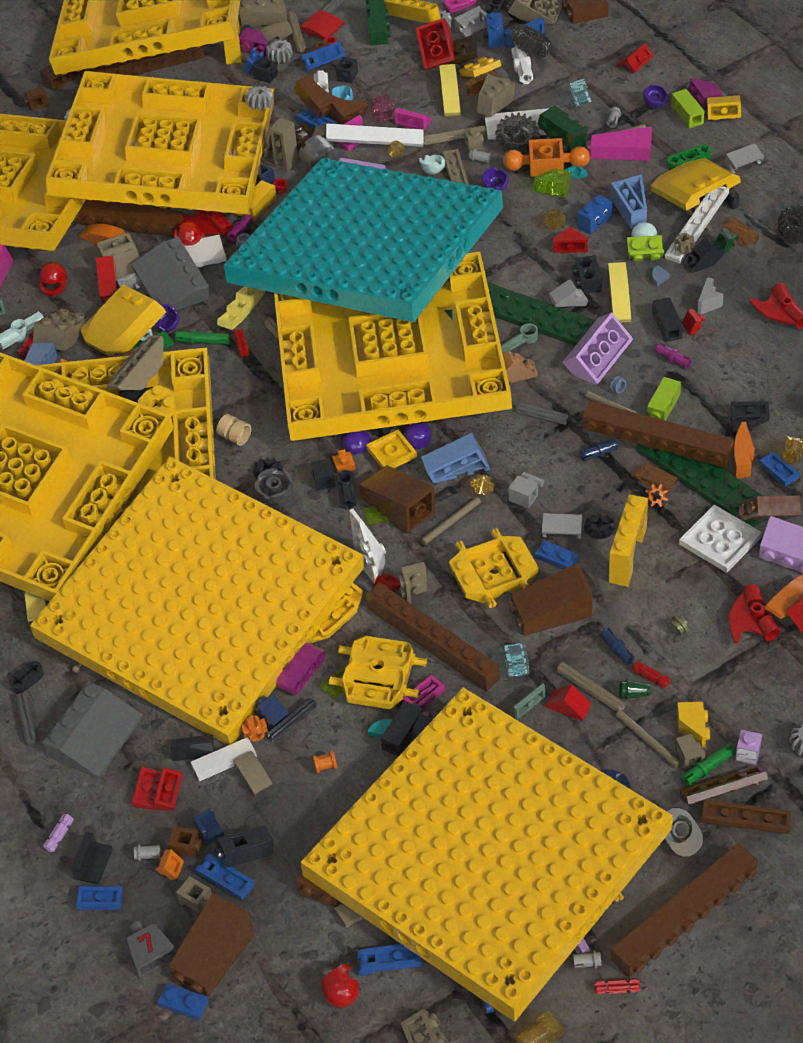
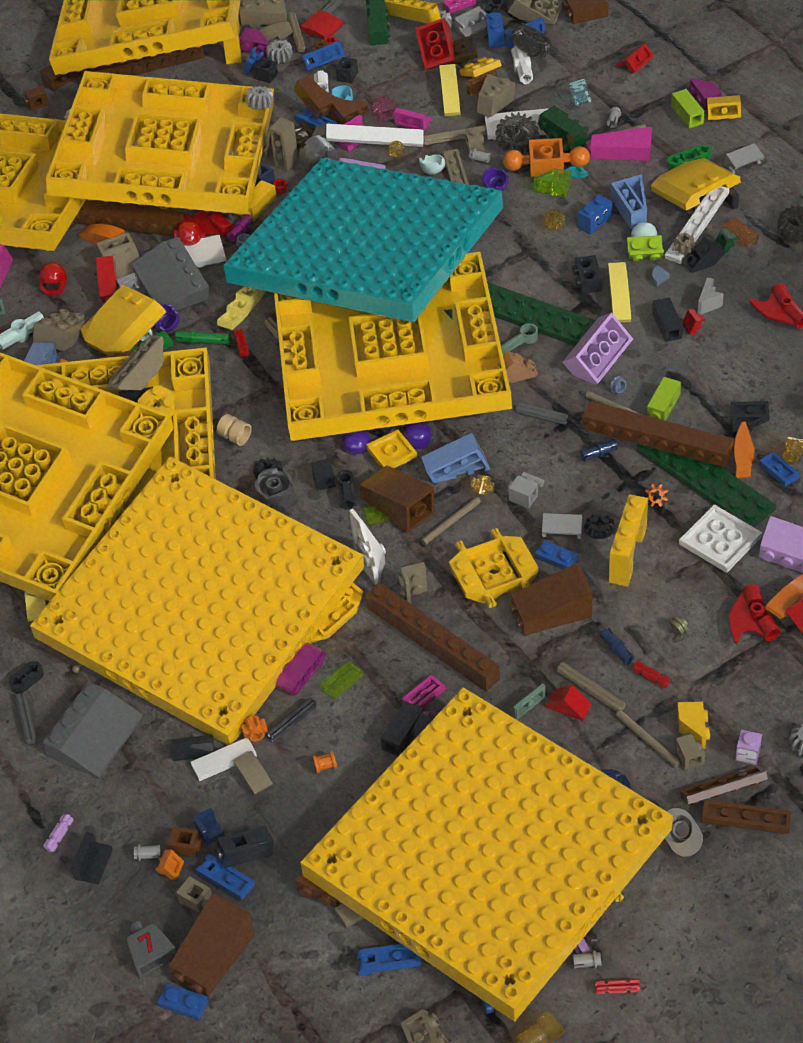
red axle [17,331,34,359] -> none
blue plate [76,886,123,910] -> none
red slope [131,767,183,810] -> none
dark blue brick [254,694,289,730] -> none
red helmet [320,963,360,1008] -> none
yellow piece [329,636,427,710] -> none
orange tile [332,449,356,473] -> none
teal tile [368,719,393,738] -> none
red slope [373,573,401,593] -> none
clear light blue brick [504,643,529,677] -> none
light grey slope [549,279,588,307] -> none
red slope [553,226,588,253] -> none
reddish brown brick [610,843,758,978] -> none
dark green cone [619,679,651,699] -> none
clear orange tile [635,462,678,494] -> none
dark purple hair [643,84,668,109] -> none
magenta pin [655,343,692,369] -> none
green pin [680,742,737,787] -> none
reddish brown brick [739,496,801,521] -> none

